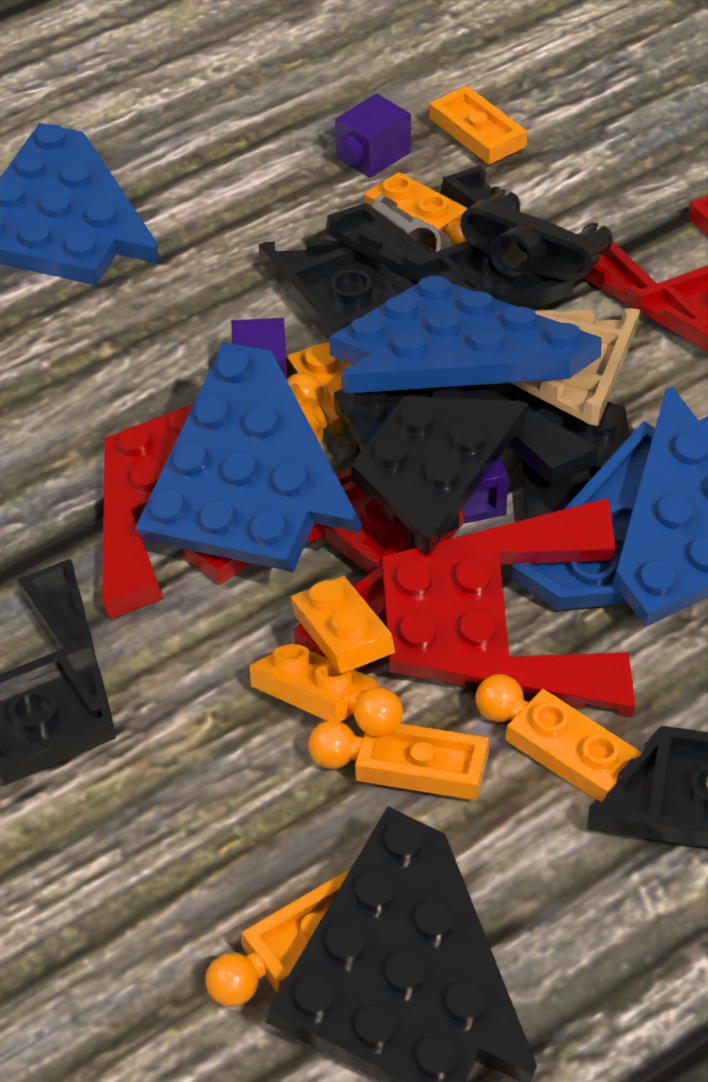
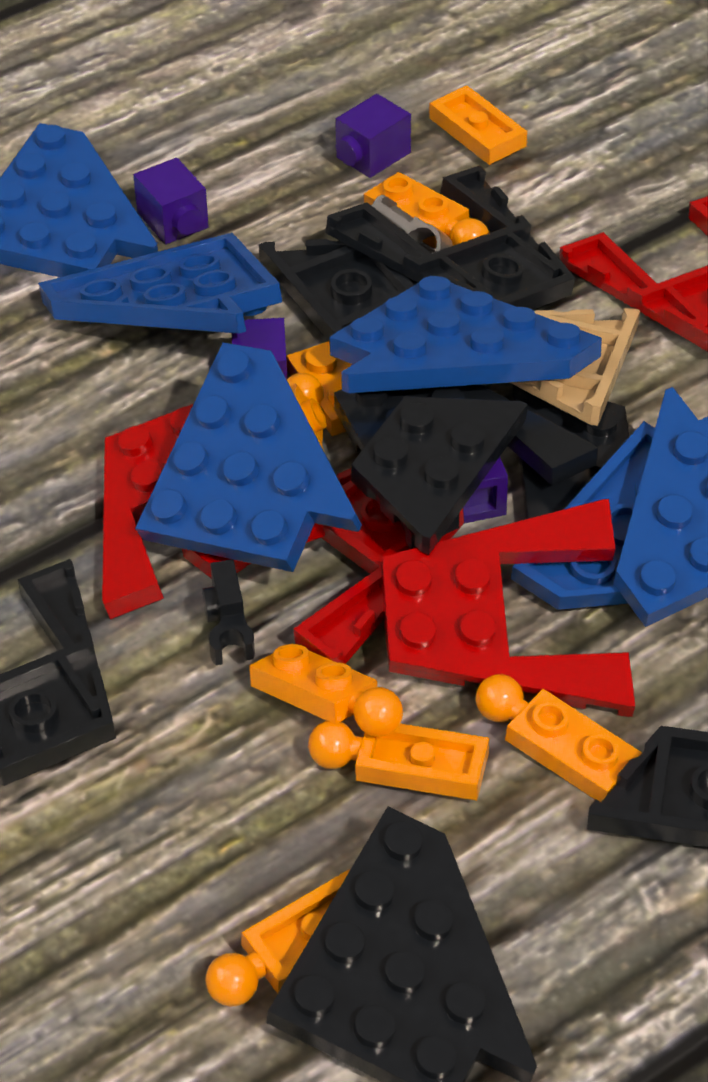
light orange plate [290,576,395,674] -> none
black connector [460,189,613,281] -> none
none -> blue wing [38,233,282,334]
none -> dark purple brick [133,157,209,245]
none -> black plate [202,559,255,665]

